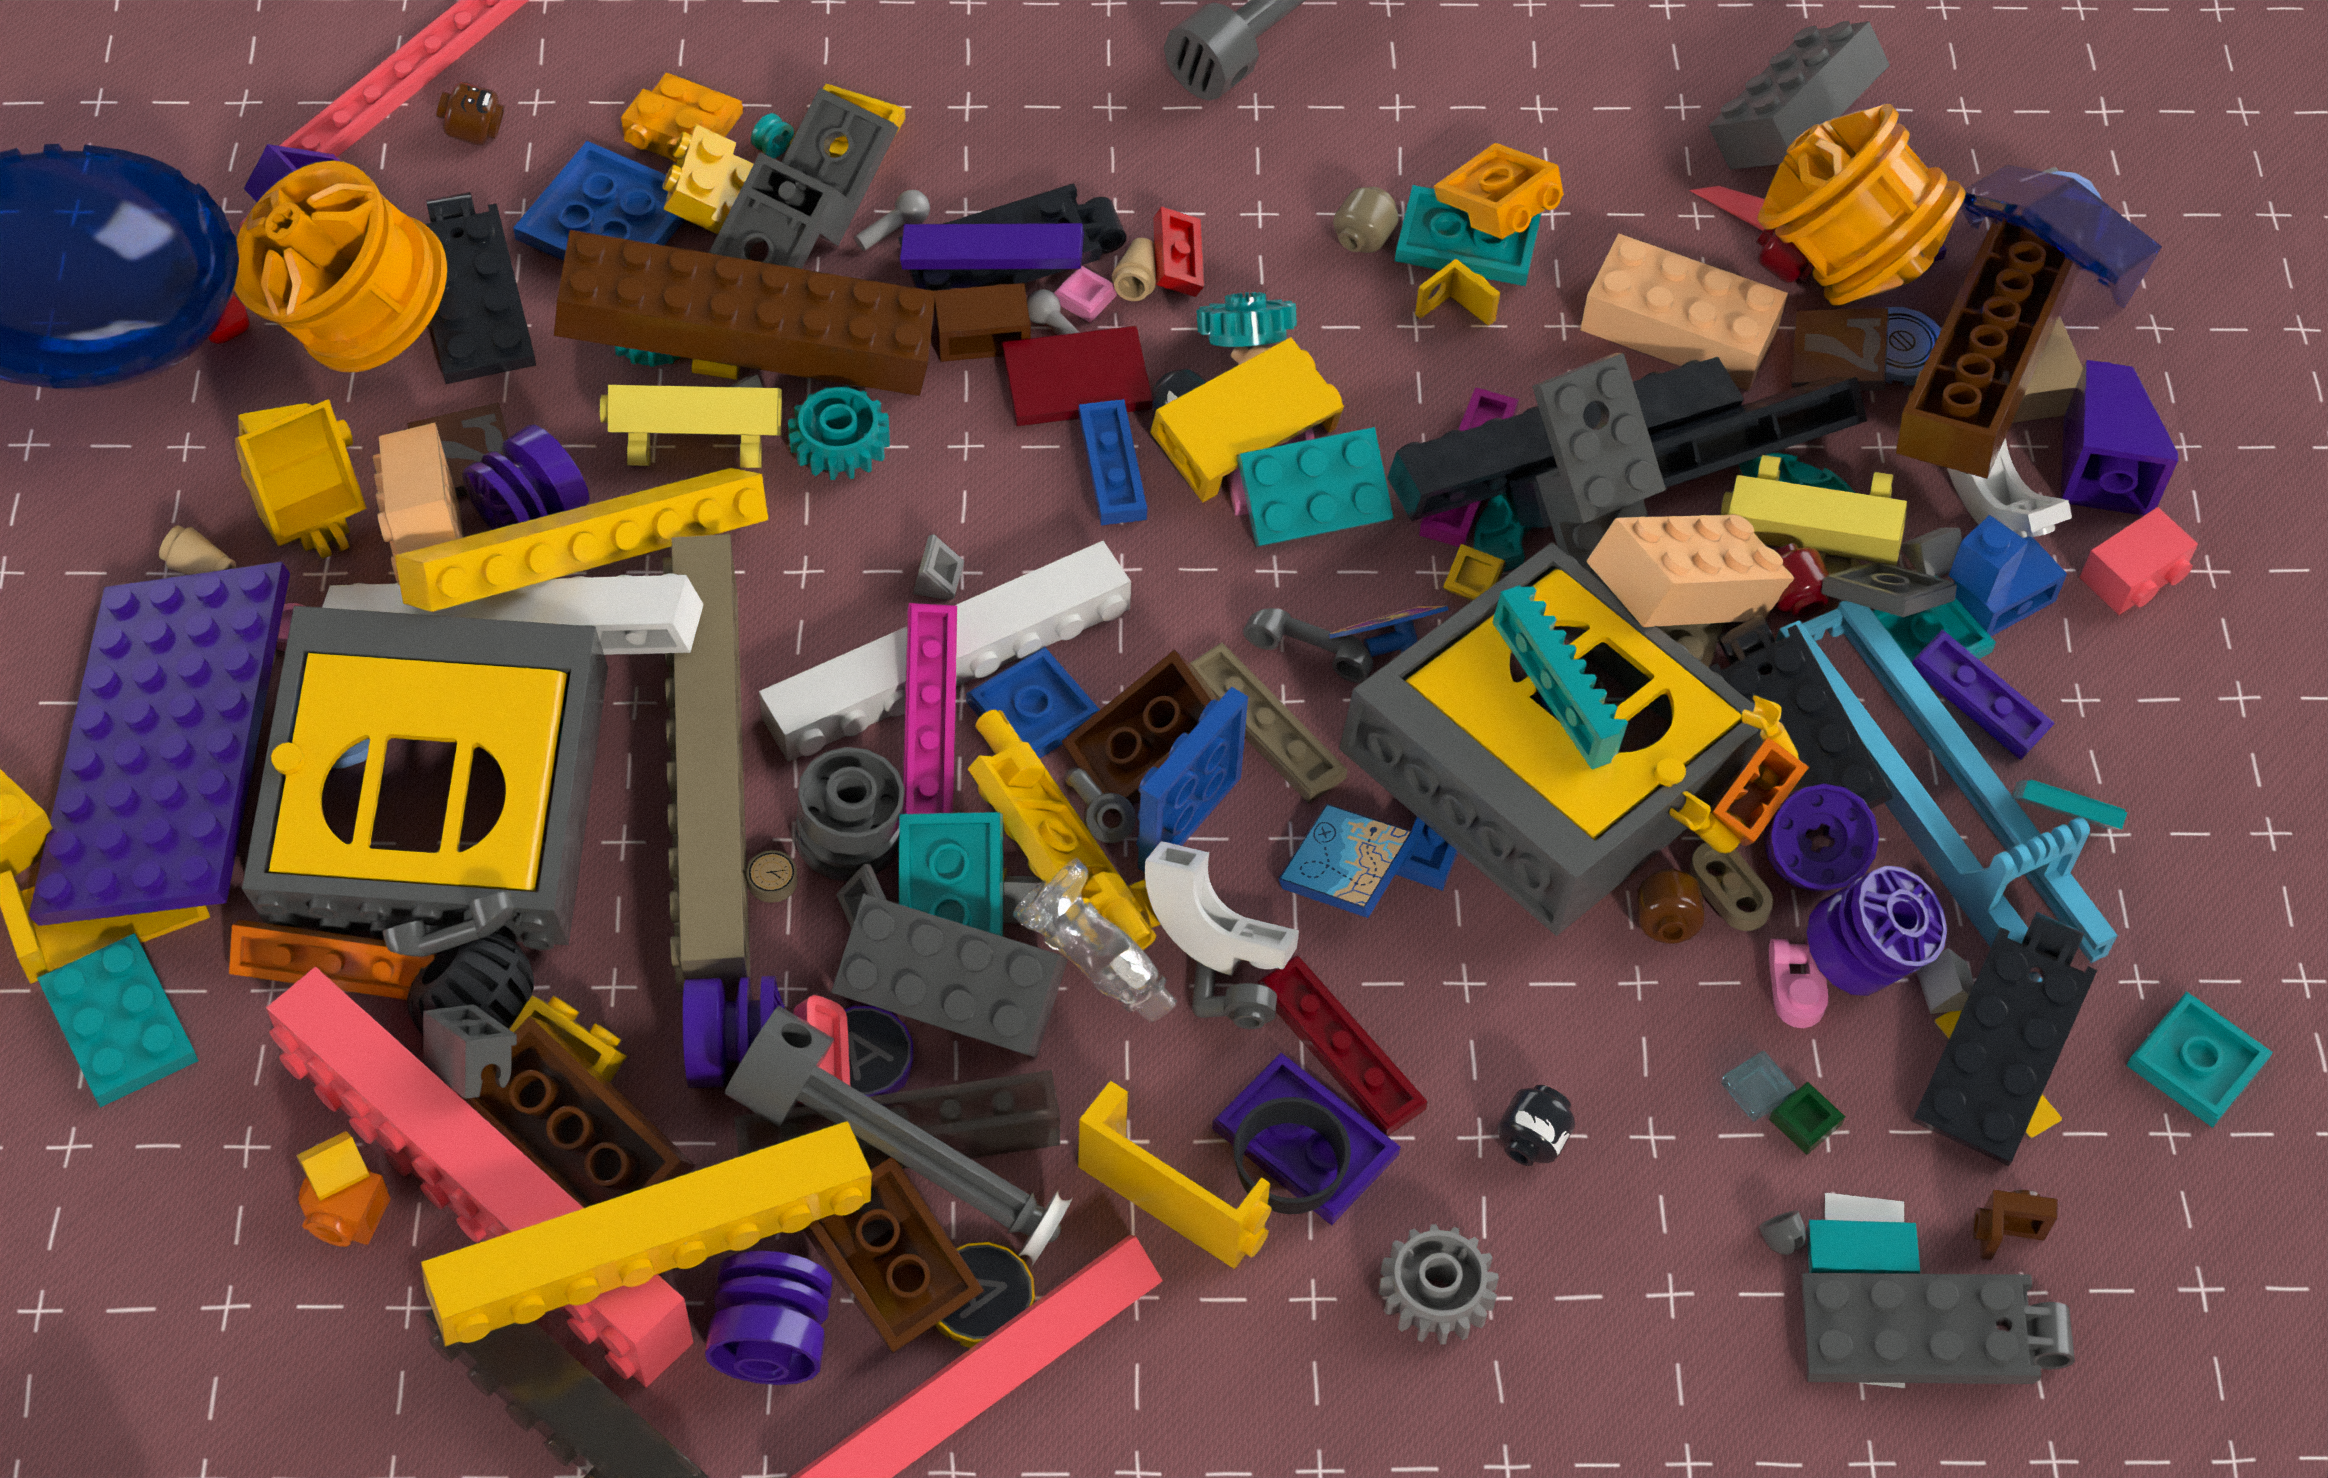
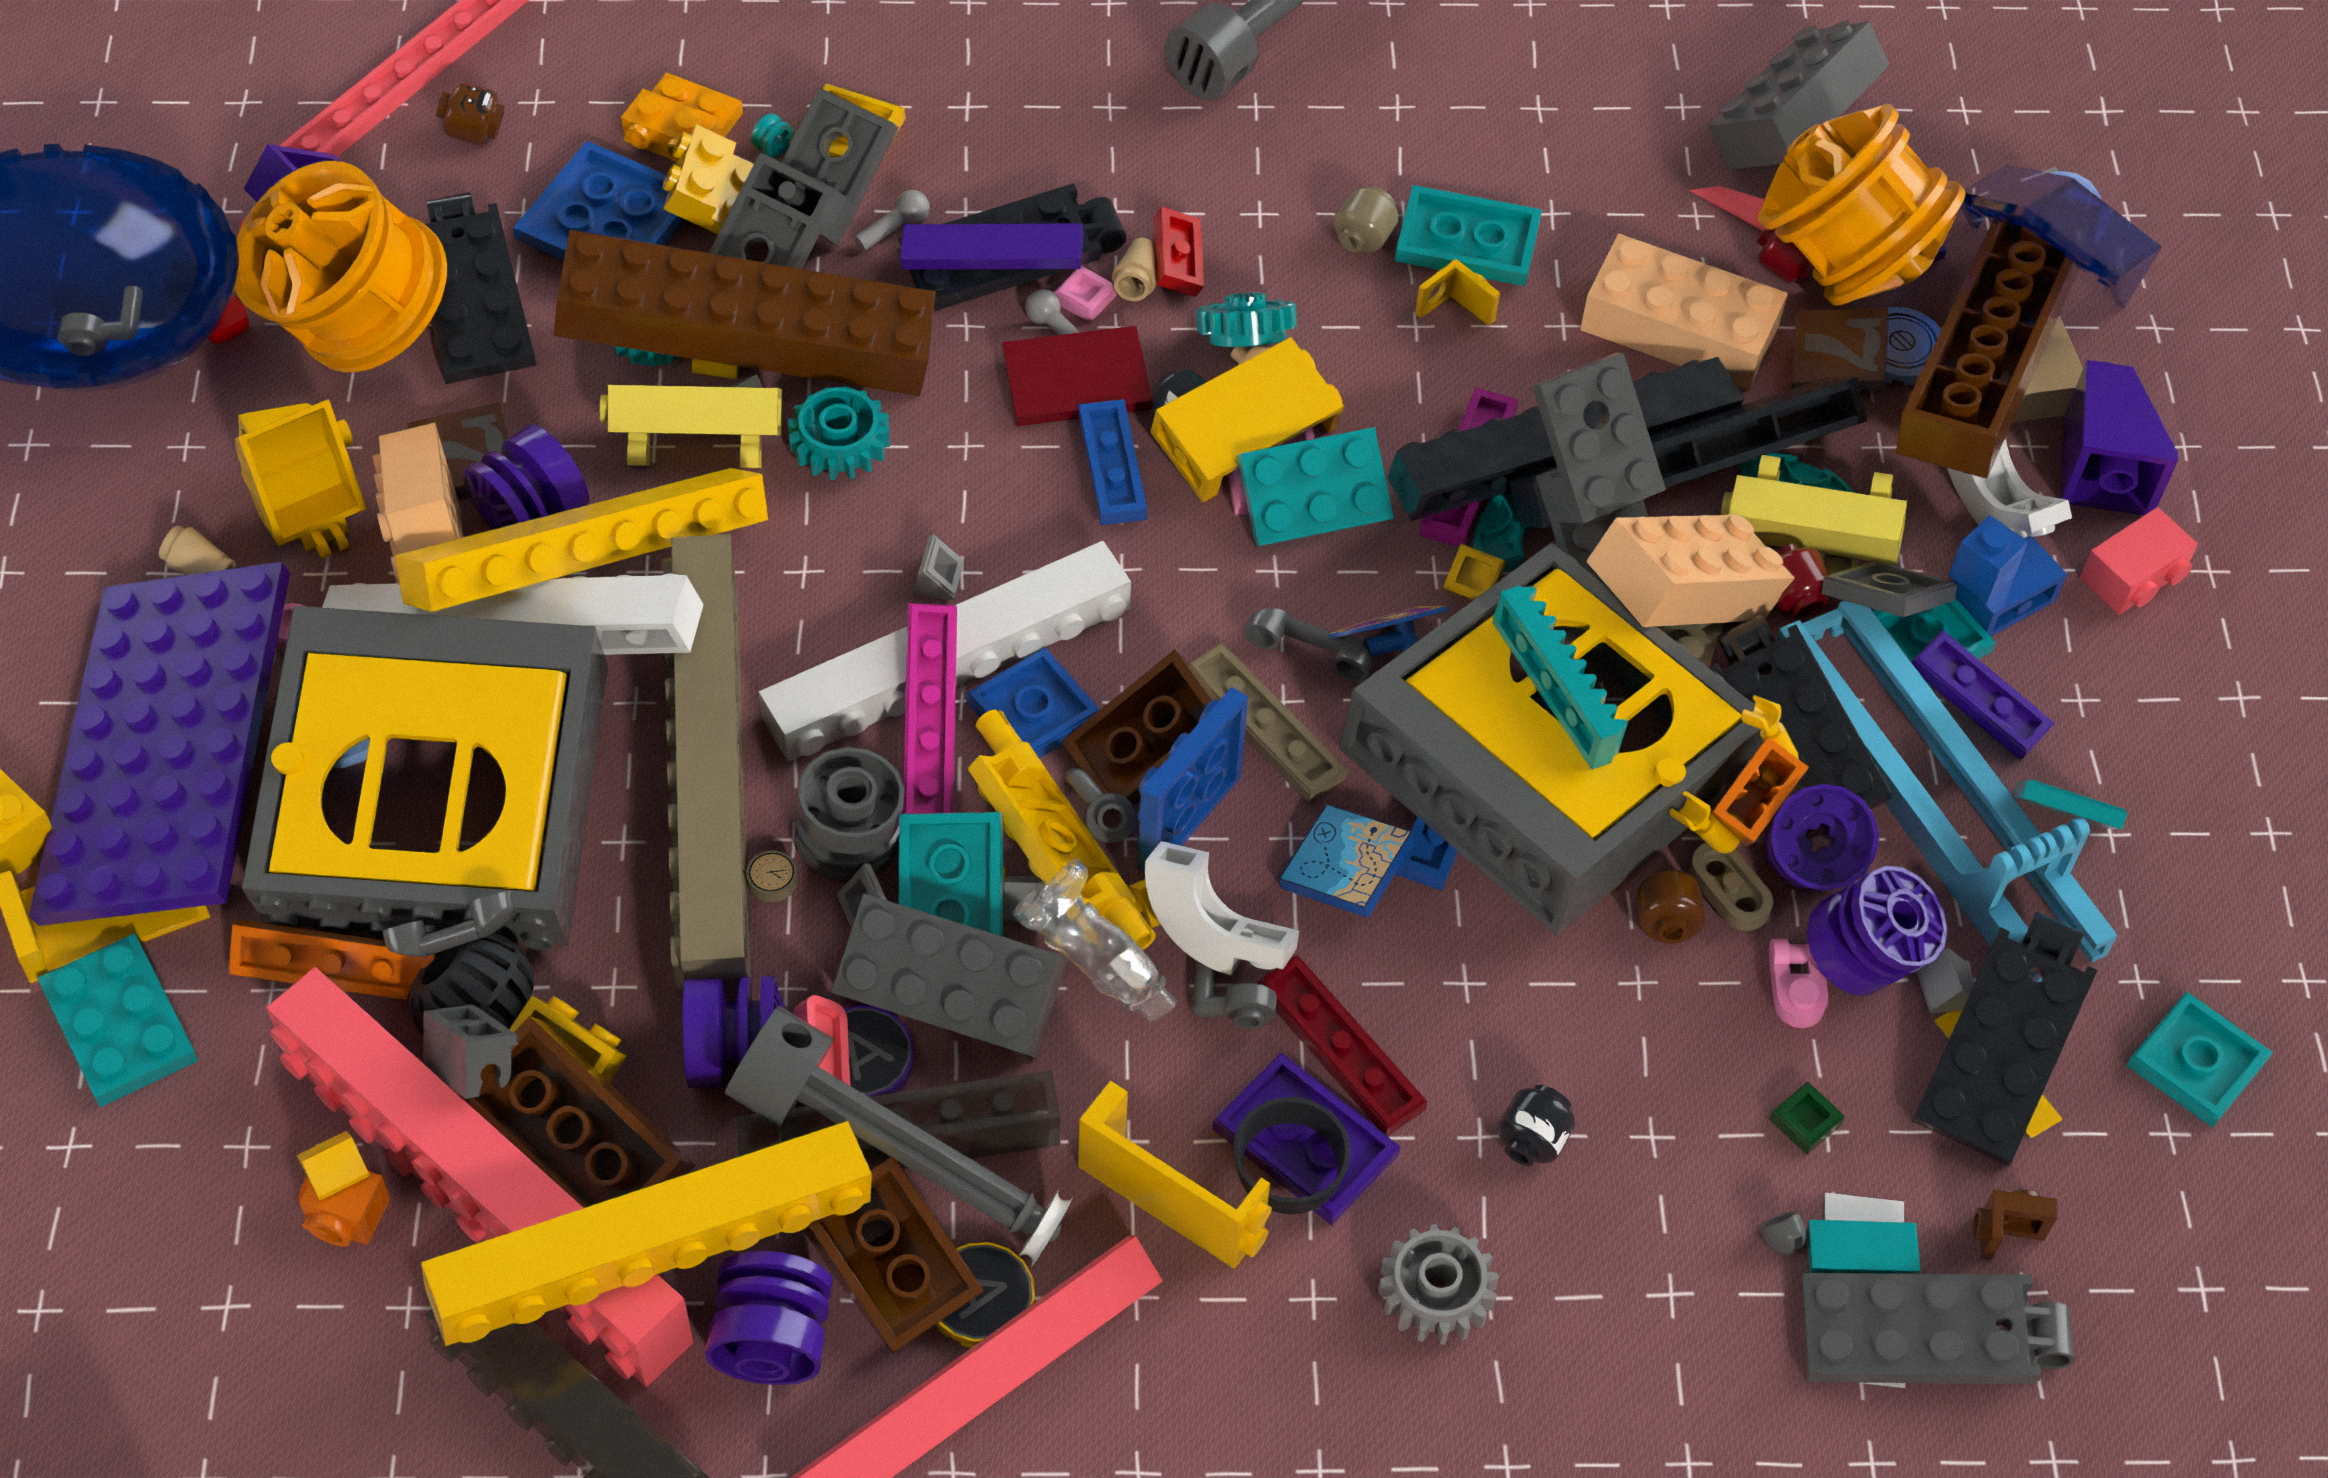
reddish brown piece [934,283,1031,362] -> none
light orange plate [1434,143,1564,239] -> none
clear light blue tile [1721,1050,1797,1122] -> none
light grey slope [1900,528,1962,577] -> none
none -> dark grey plate [58,286,143,356]

